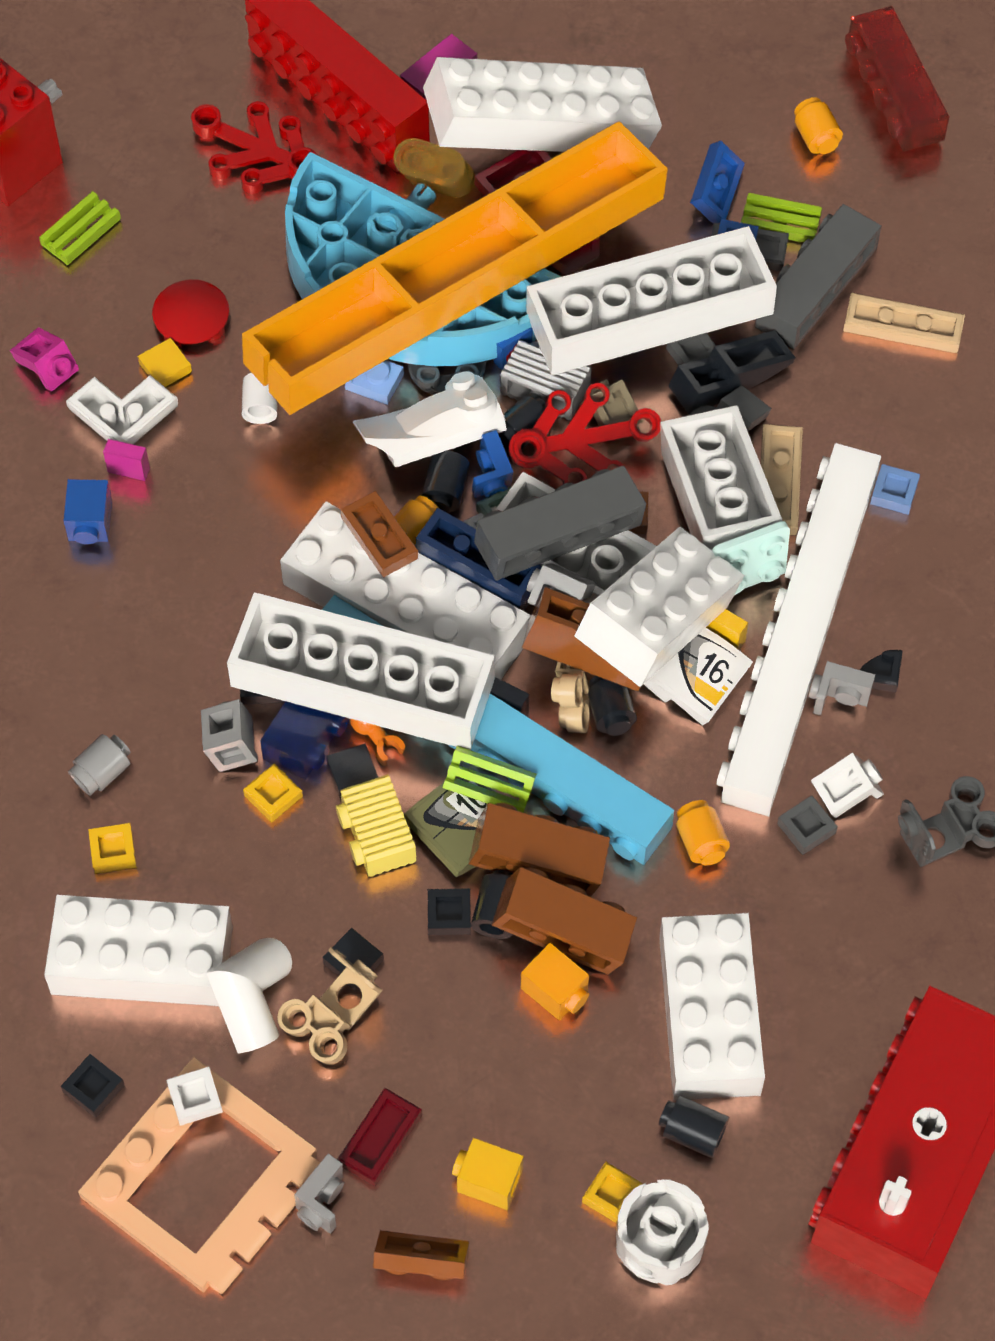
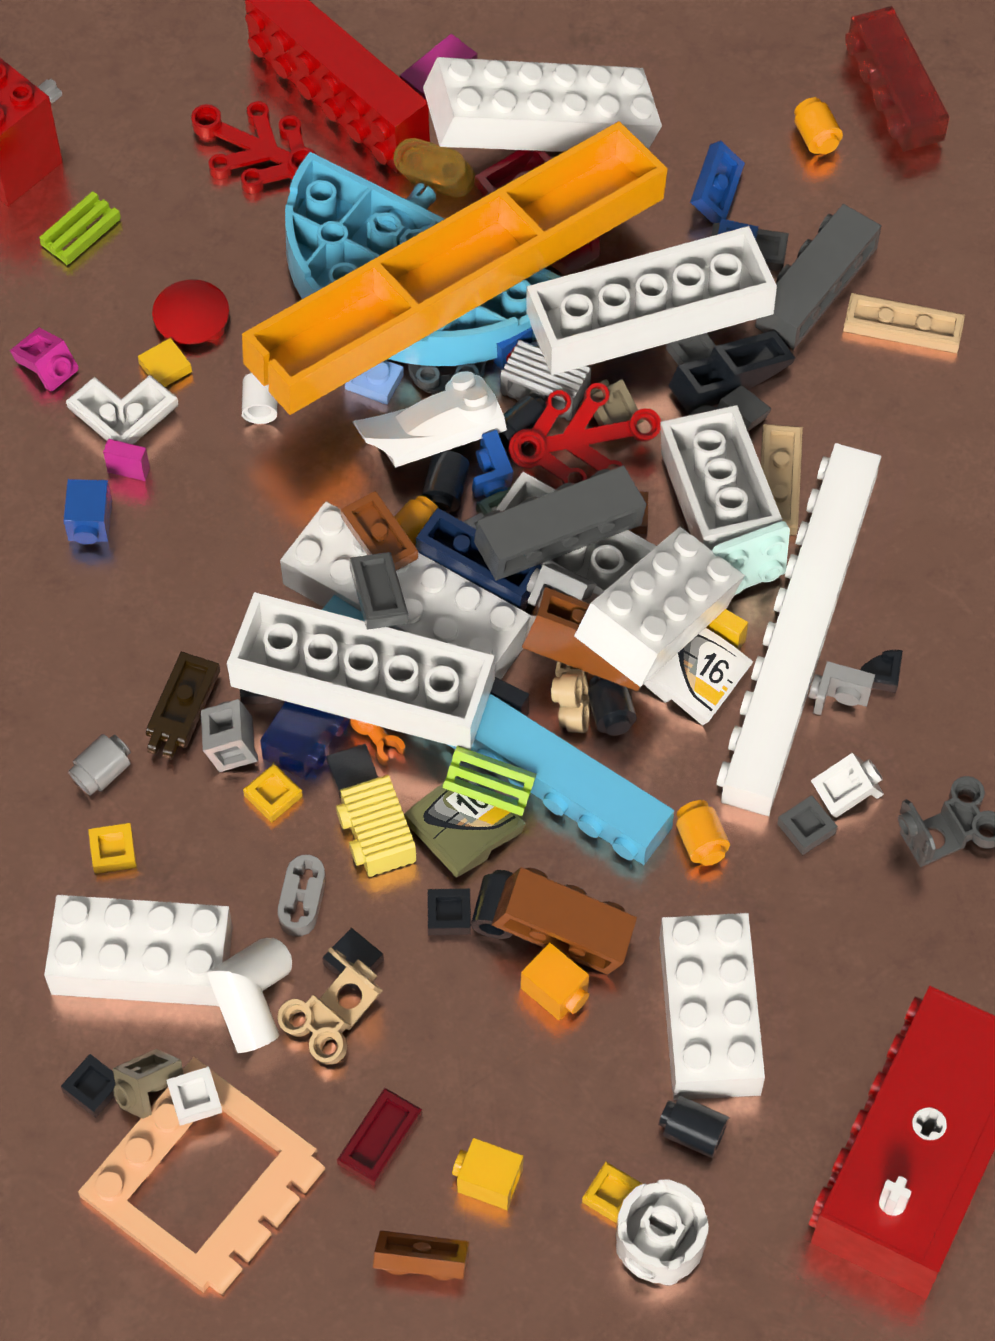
light grey bracket [294,1153,344,1234] -> none
dark orange brick [468,803,610,897] -> none
lime tile [741,193,822,243] -> none
medium blue tile [870,464,920,515] -> none
none -> dark tan bracket [113,1049,183,1119]
none -> dark brown hinge [146,651,220,760]
none -> light grey beam [278,855,326,936]
none -> dark grey tile [350,552,408,630]

